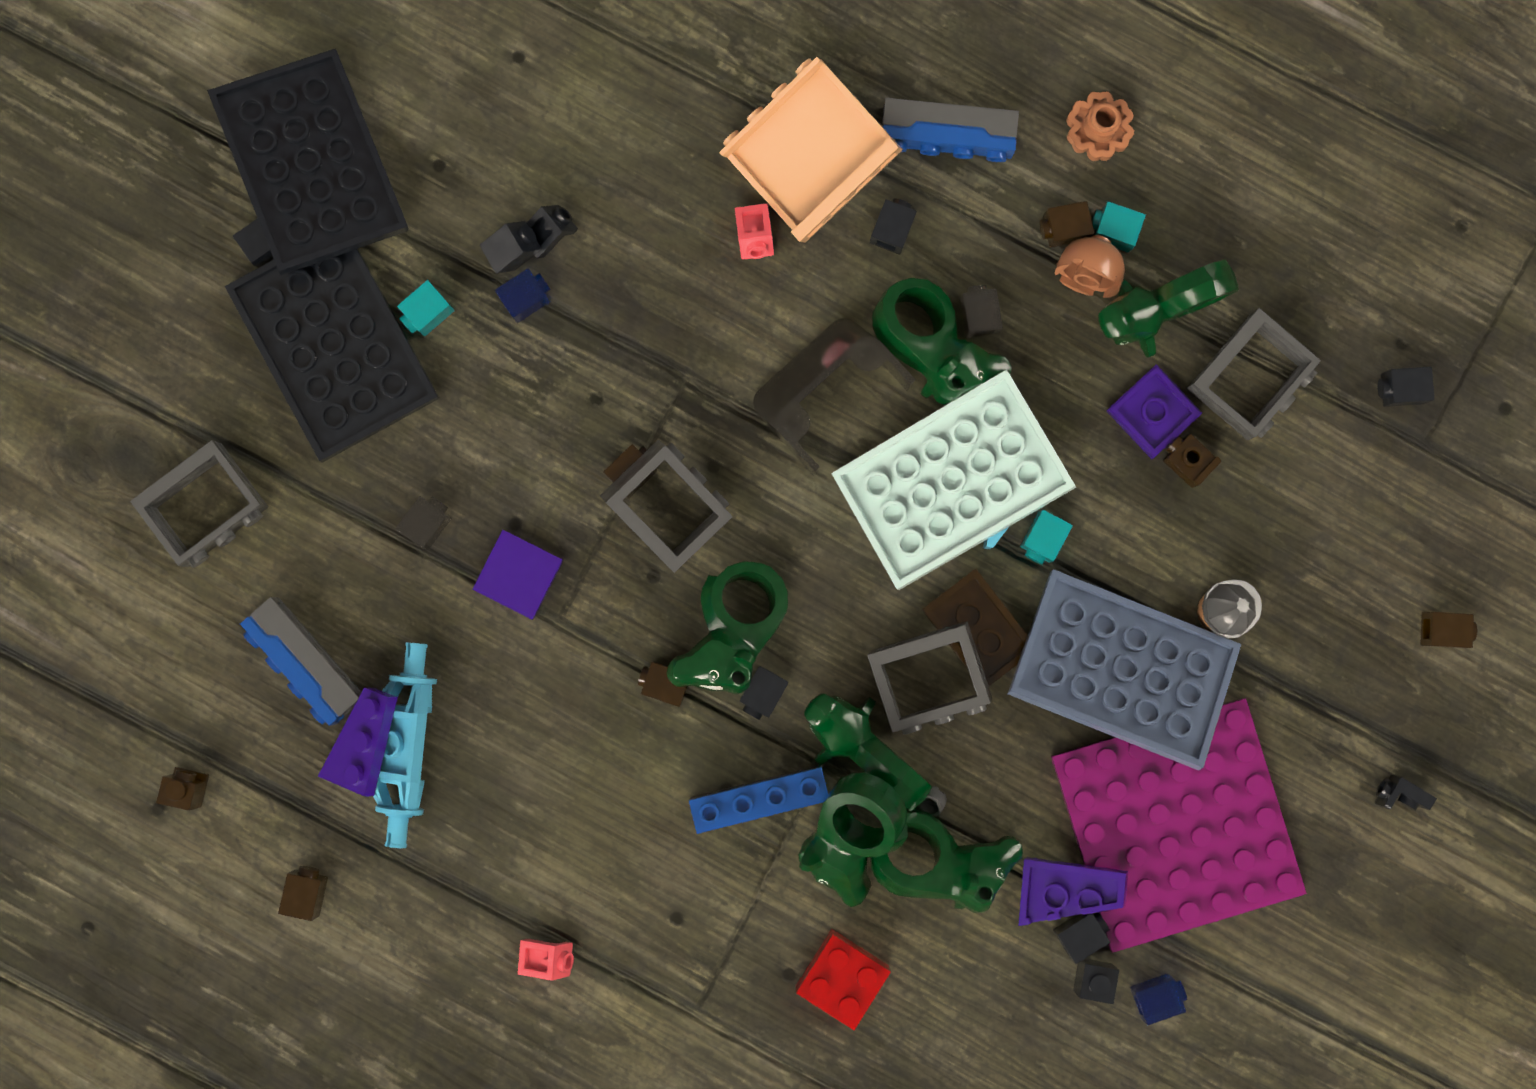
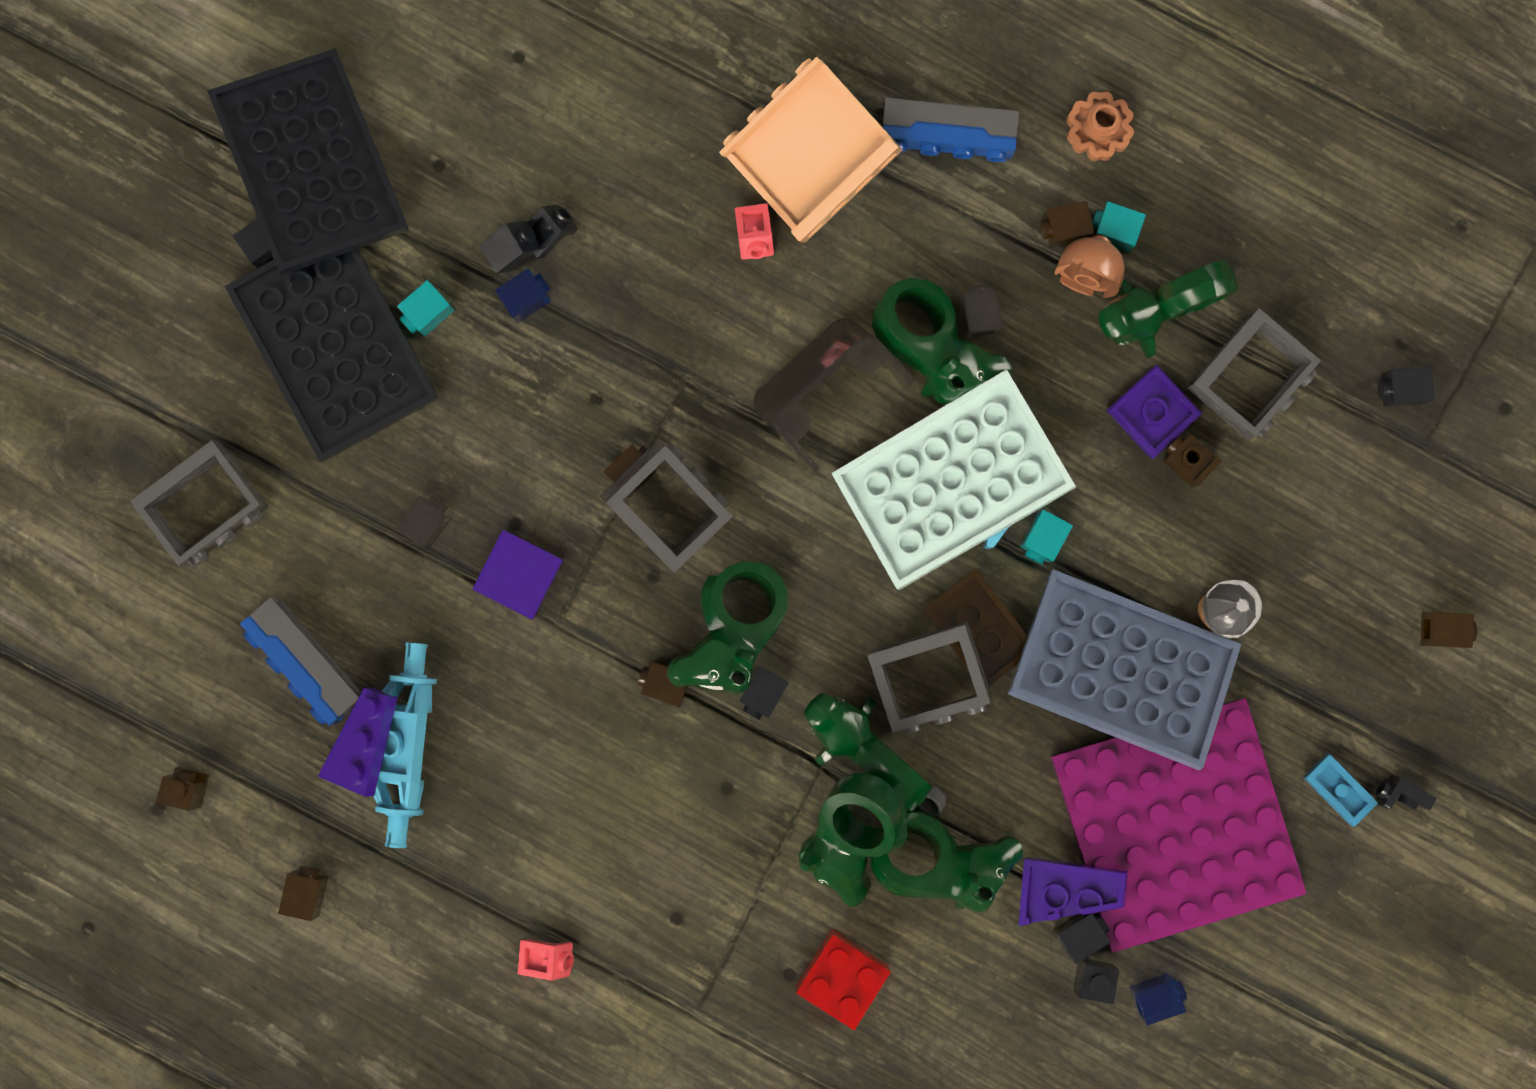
blue piece [689,765,828,834] -> none
black brick [870,198,917,255] -> none
none -> dark azure plate [1303,754,1378,827]

